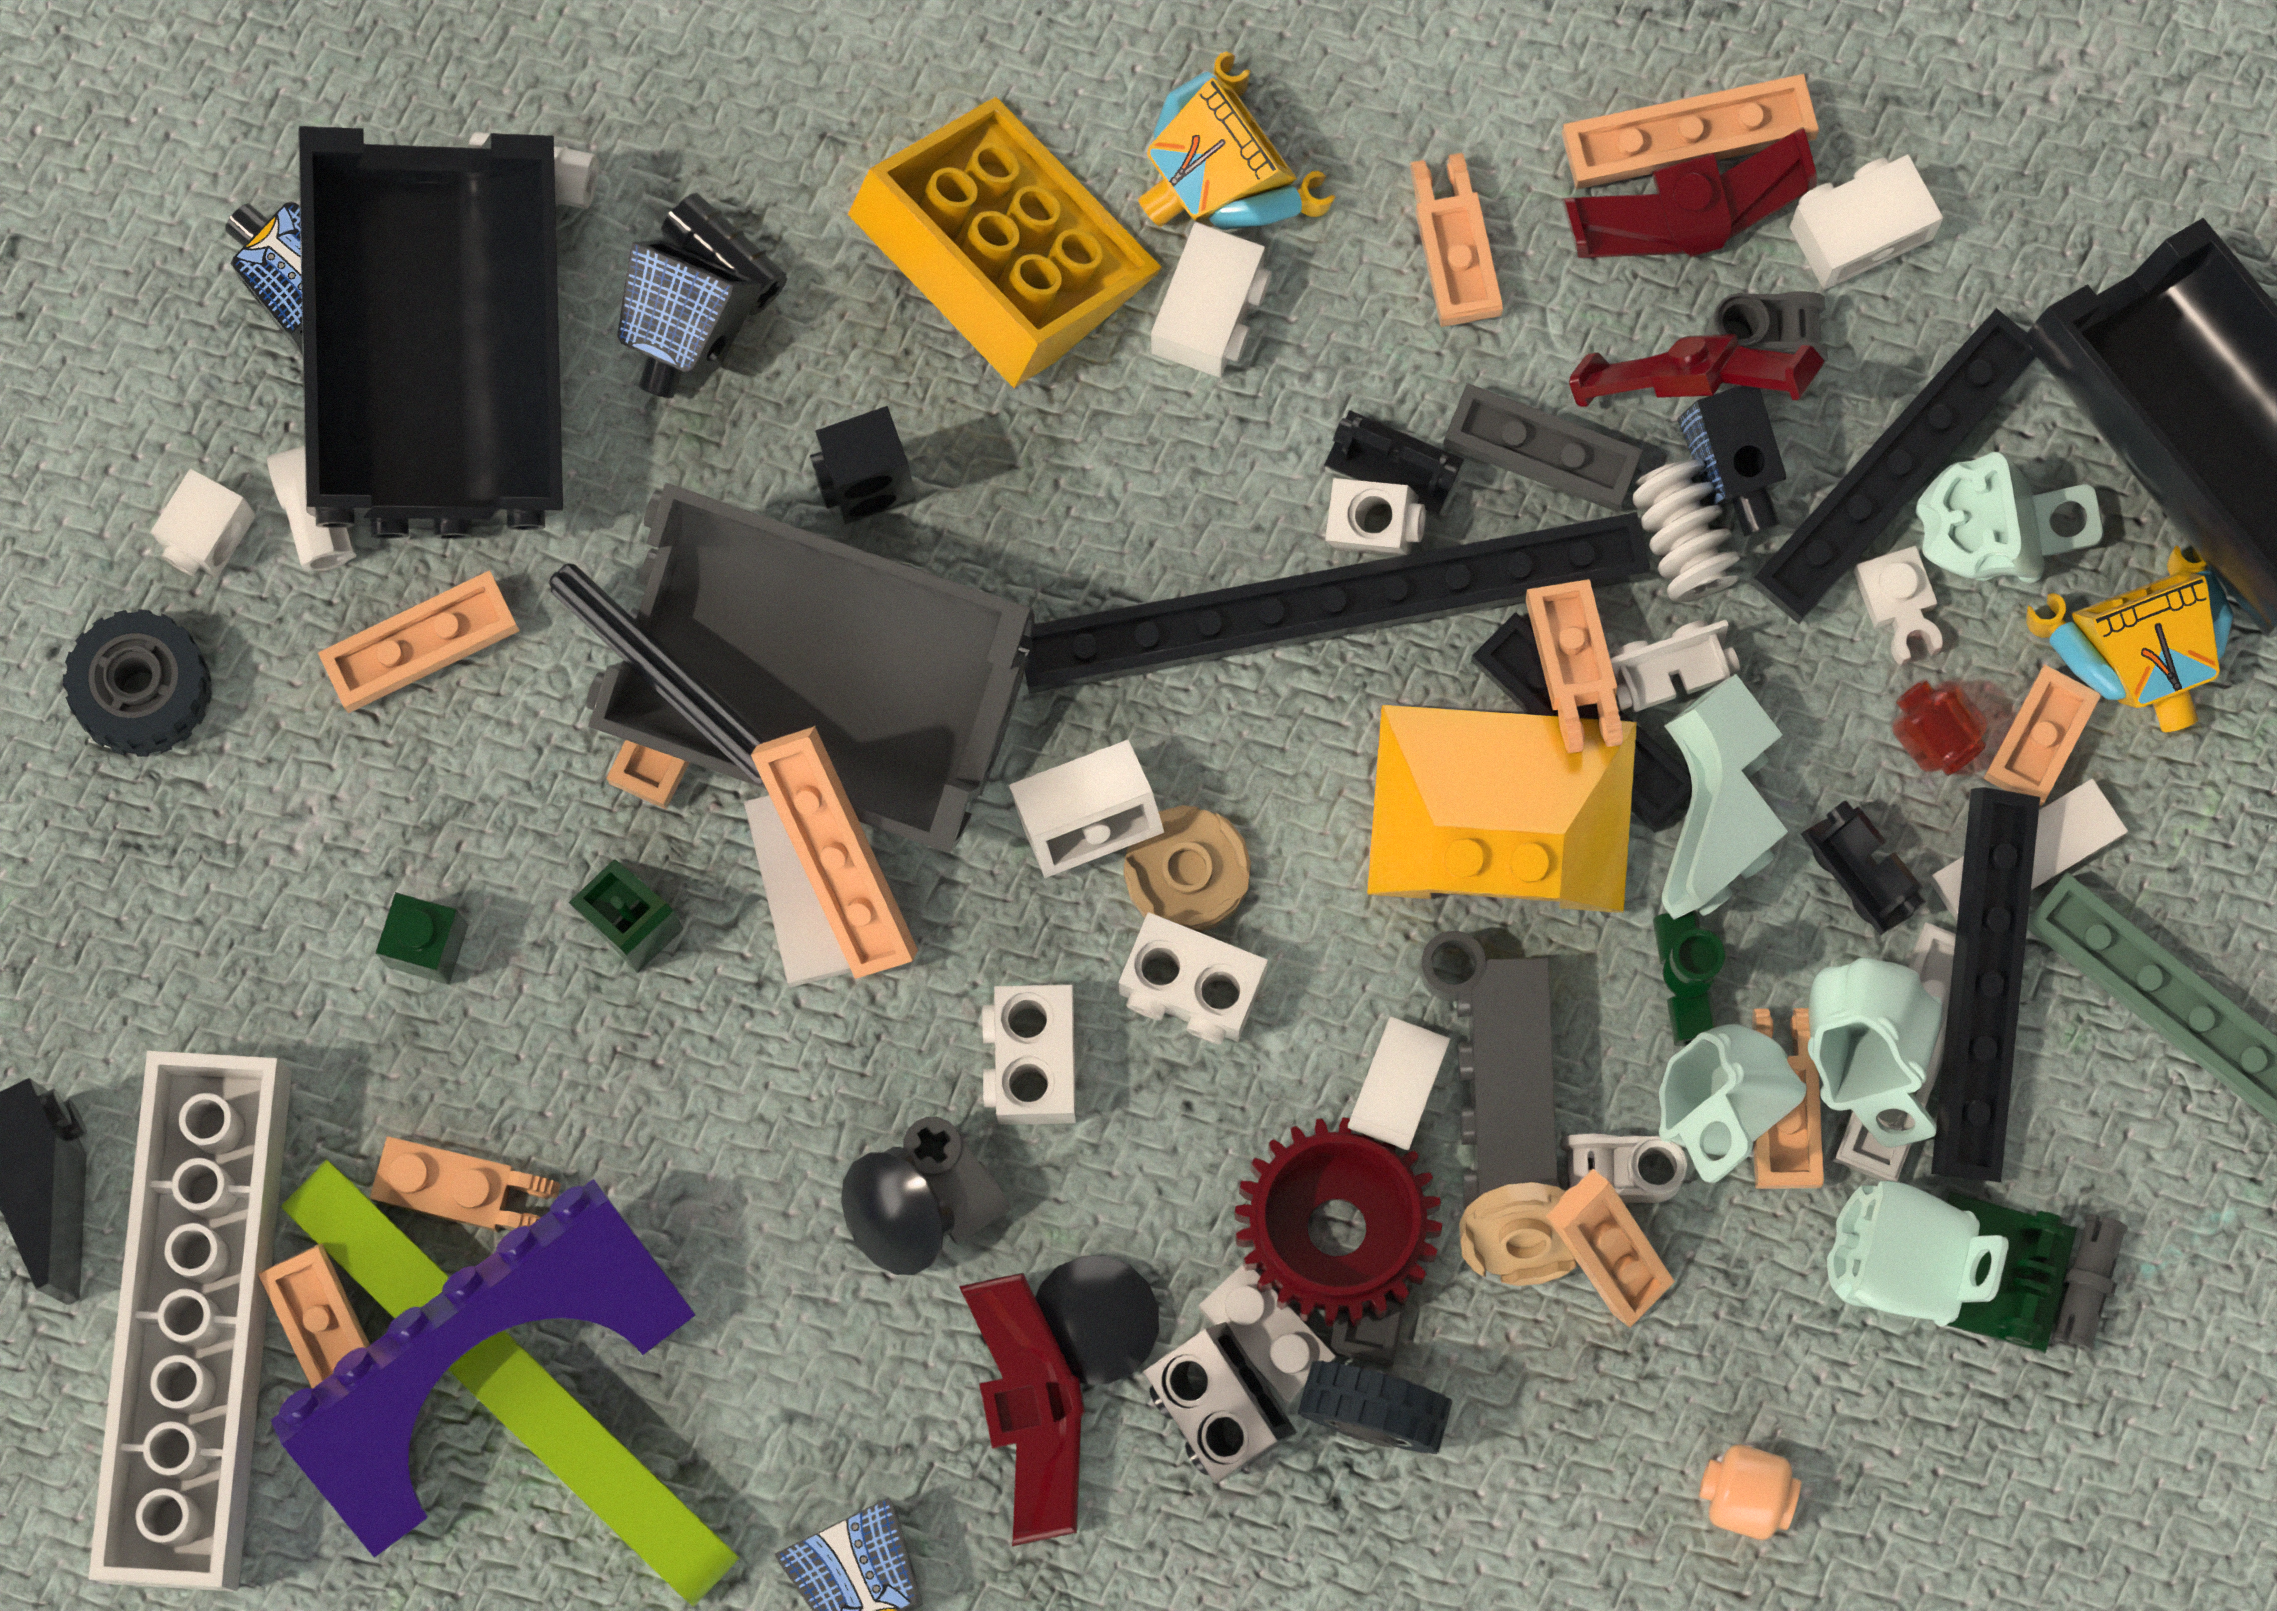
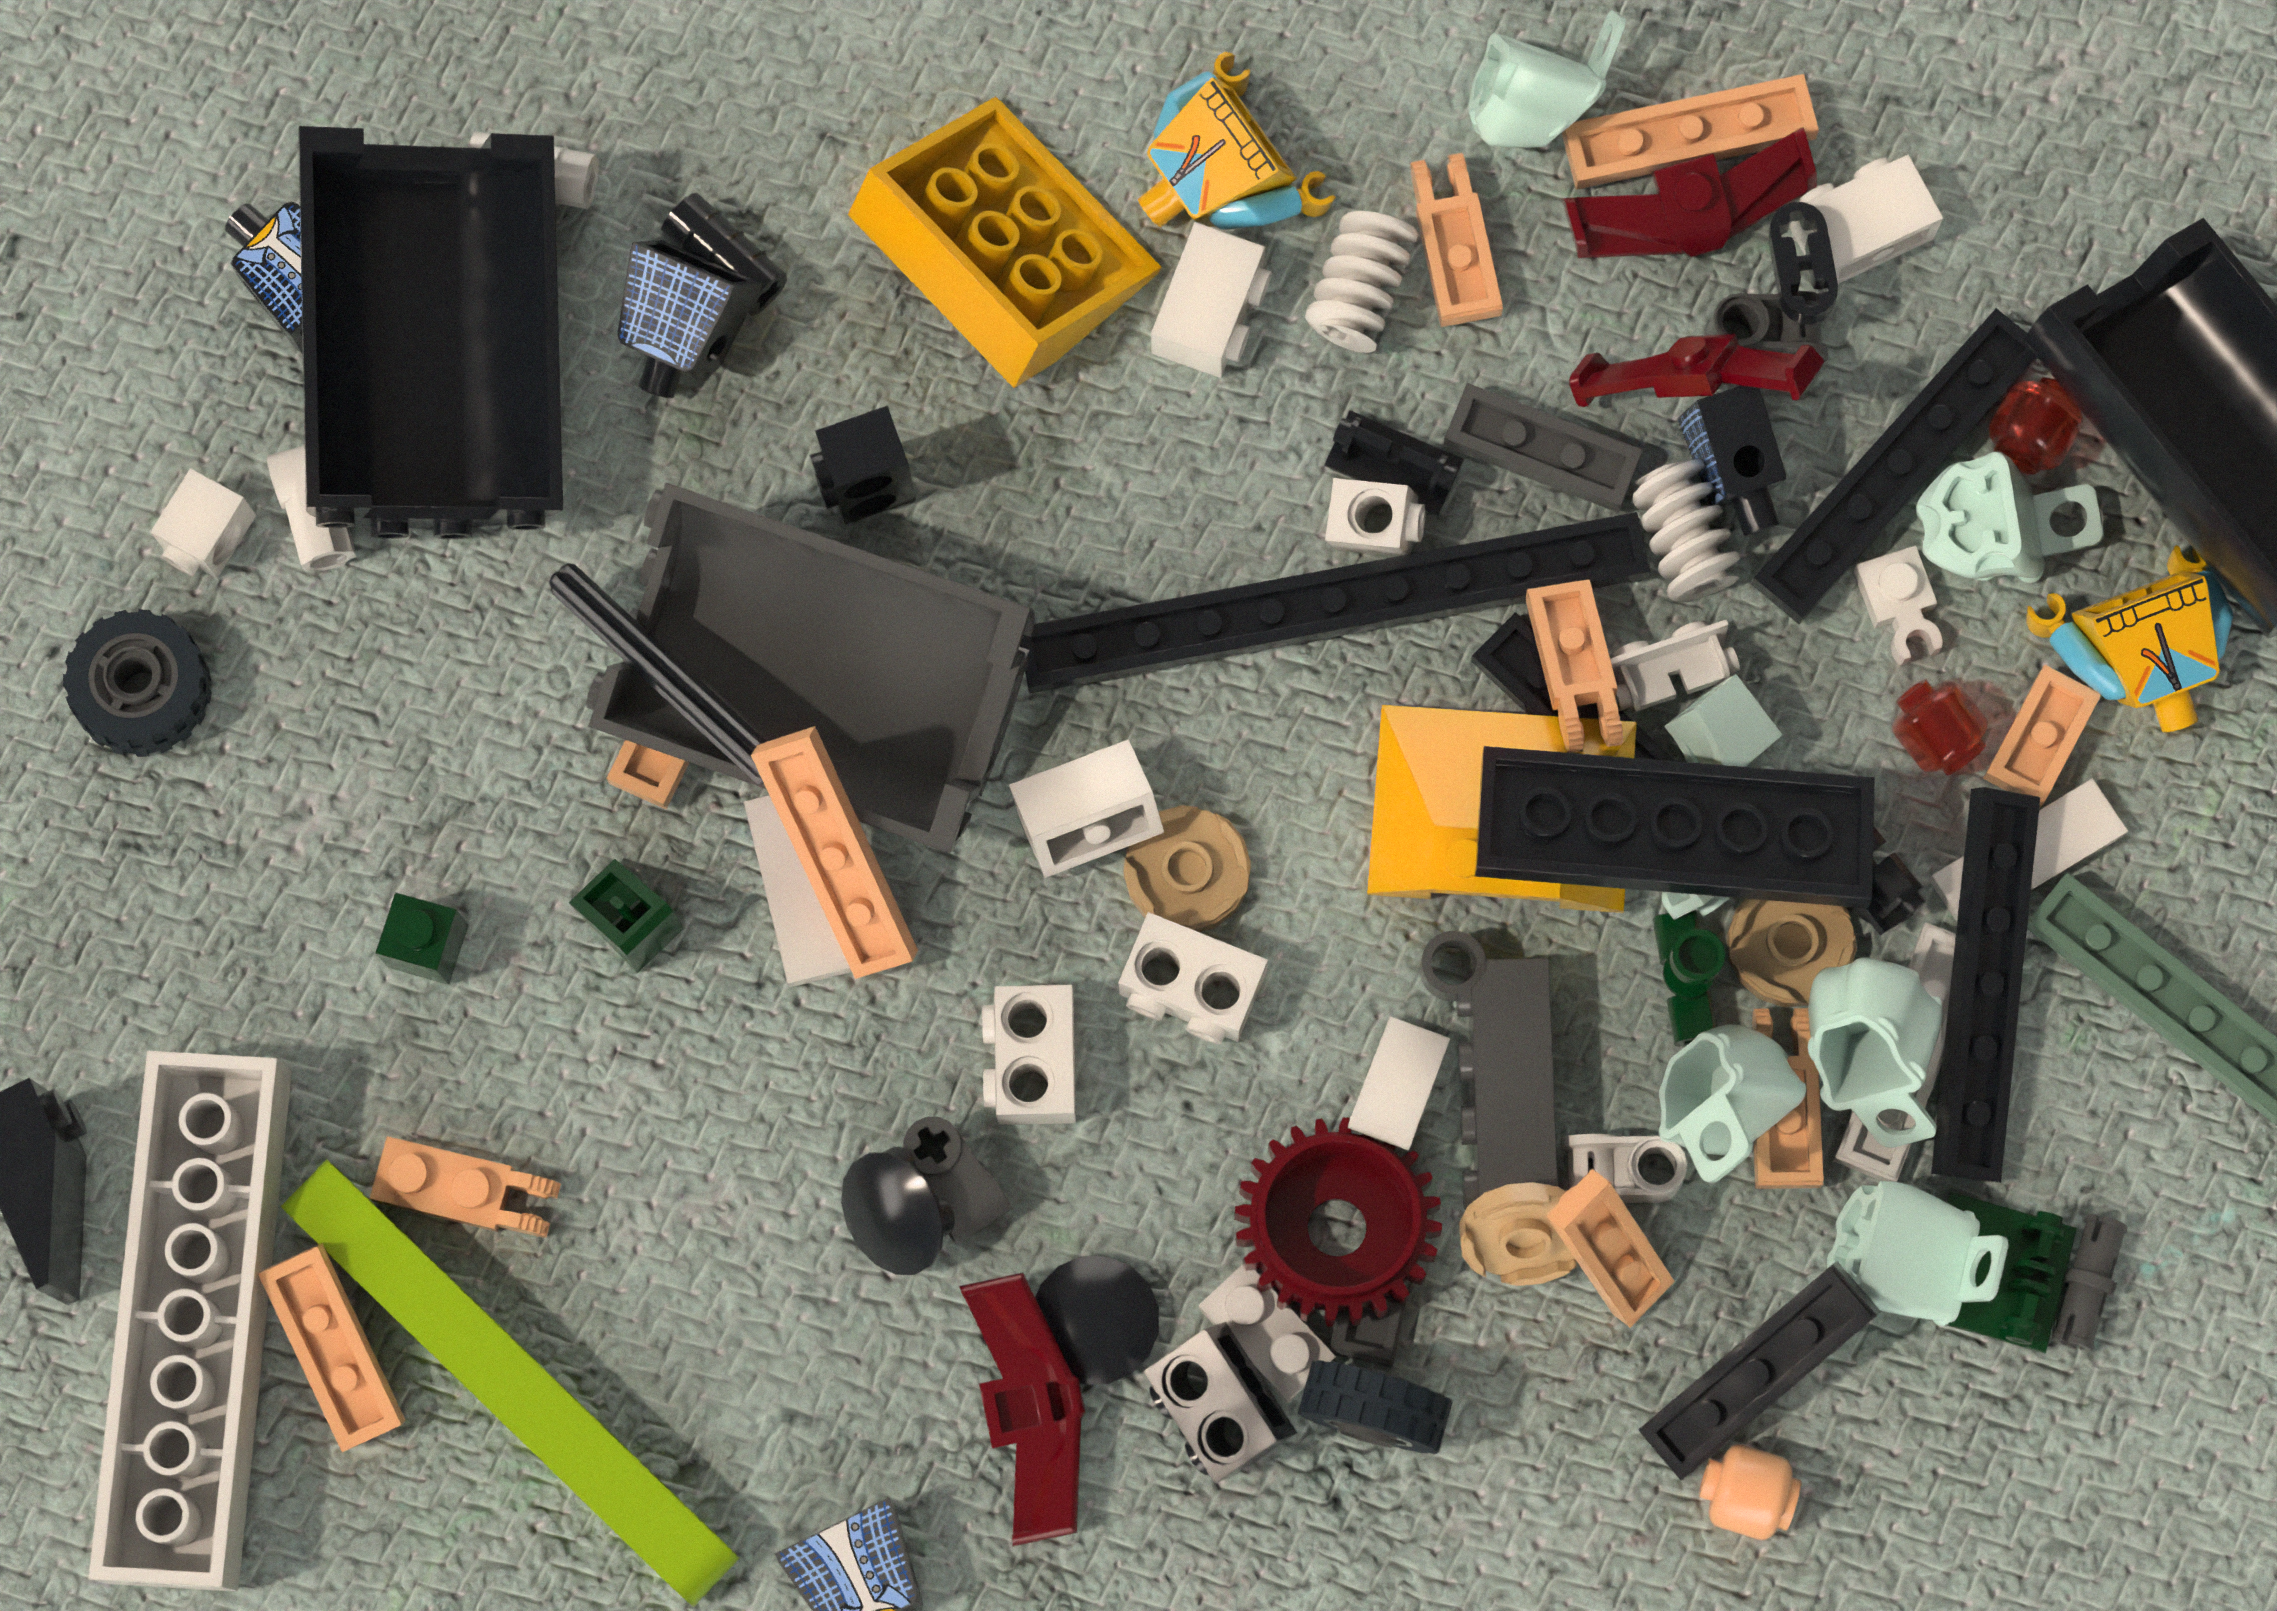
dark purple arch [271,1178,696,1558] -> none
light nougat plate [318,570,520,713] -> none
none -> white piece [1305,211,1418,353]
none -> light aqua piece [1468,10,1626,148]
none -> black plate [1475,746,1875,908]
none -> black tile [1638,1261,1881,1481]
none -> tan tile [1726,899,1857,1007]
none -> black beam [1768,202,1838,324]
none -> clear red head [1989,377,2083,475]

